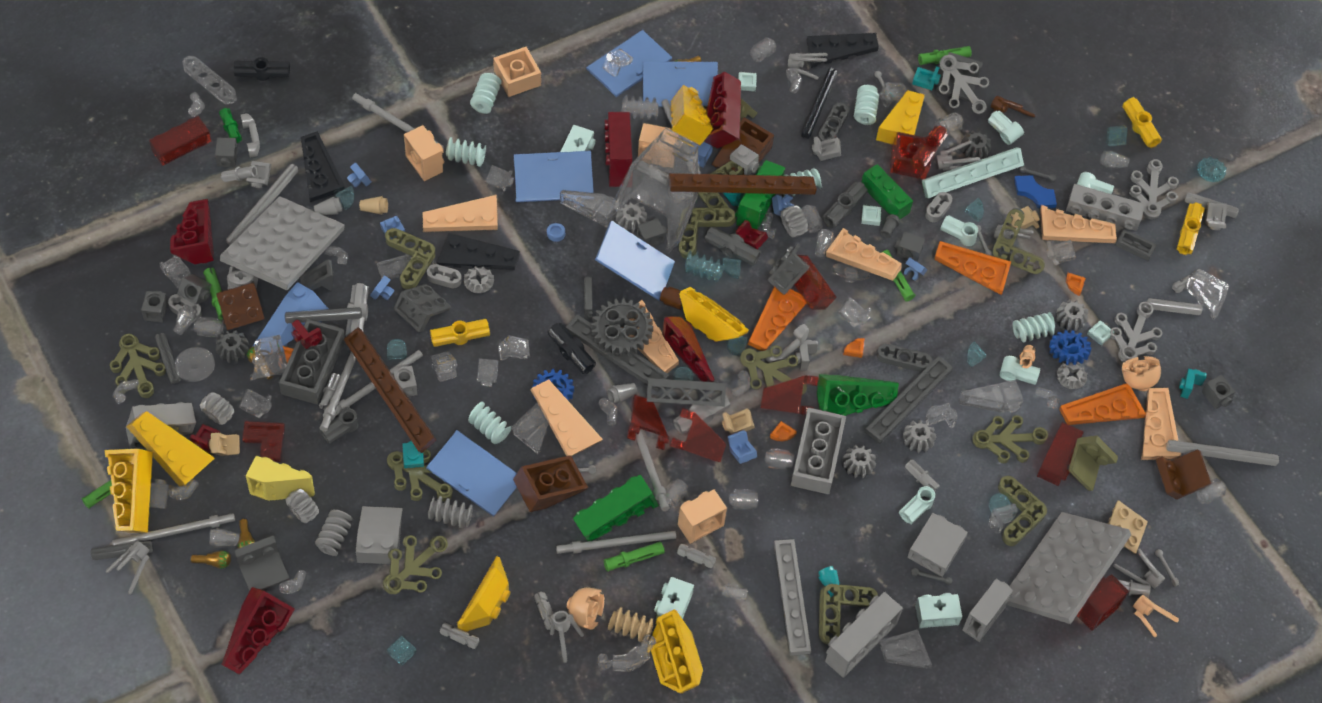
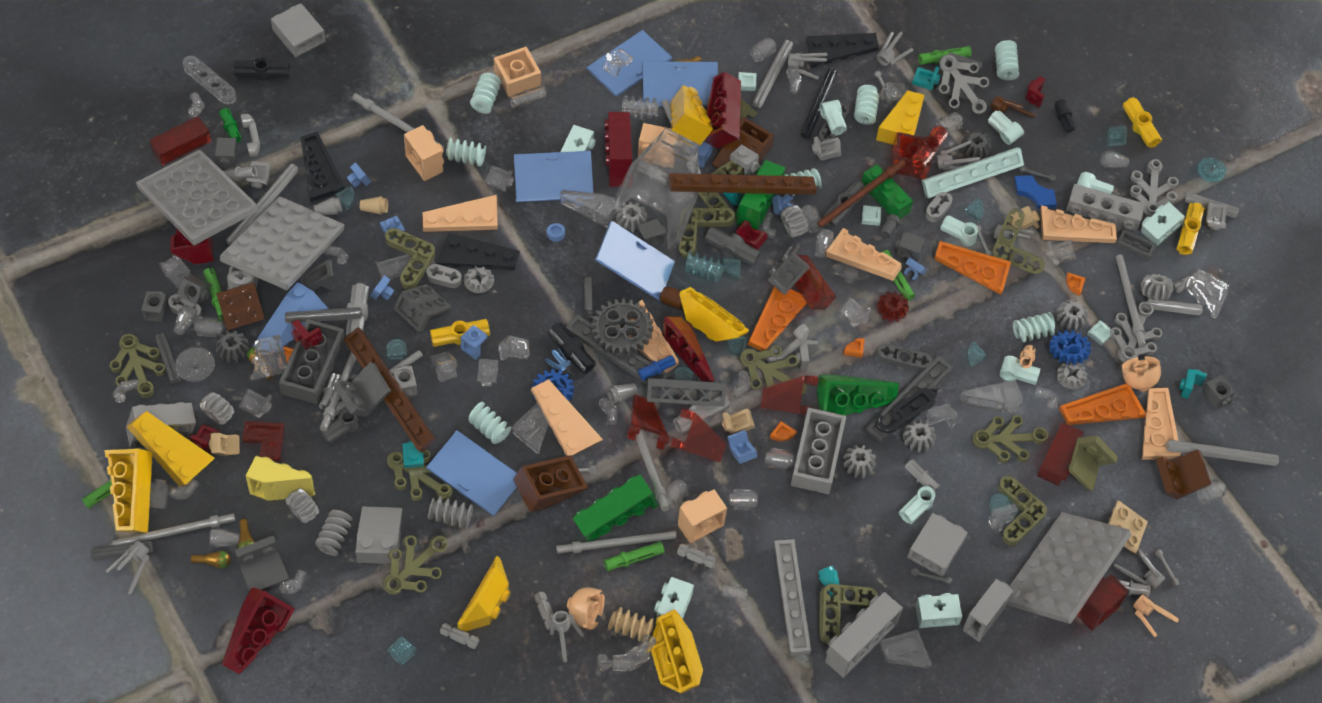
none -> light grey plate [136,150,259,245]
none -> light grey brick [271,3,326,58]
none -> dark grey bracket [334,362,391,417]
none -> medium blue bracket [461,325,487,360]
none -> clear pin [509,86,547,108]
none -> flat silver piece [545,348,573,375]
none -> blue axle [637,356,676,381]
none -> light grey axle [752,40,793,108]
none -> copper bar [817,159,906,228]
none -> light aqua piece [819,100,847,136]
none -> black plate [875,388,939,434]
none -> light grey plant [876,32,913,66]
none -> clear red gear [877,290,909,323]
none -> light aqua piece [995,40,1019,81]
none -> dark red bracket [1025,76,1046,108]
none -> black axle [1055,99,1076,133]
none -> light grey bar [1116,255,1146,348]
none -> light aqua brick [1141,202,1185,247]
none -> light grey gear [1141,273,1174,301]

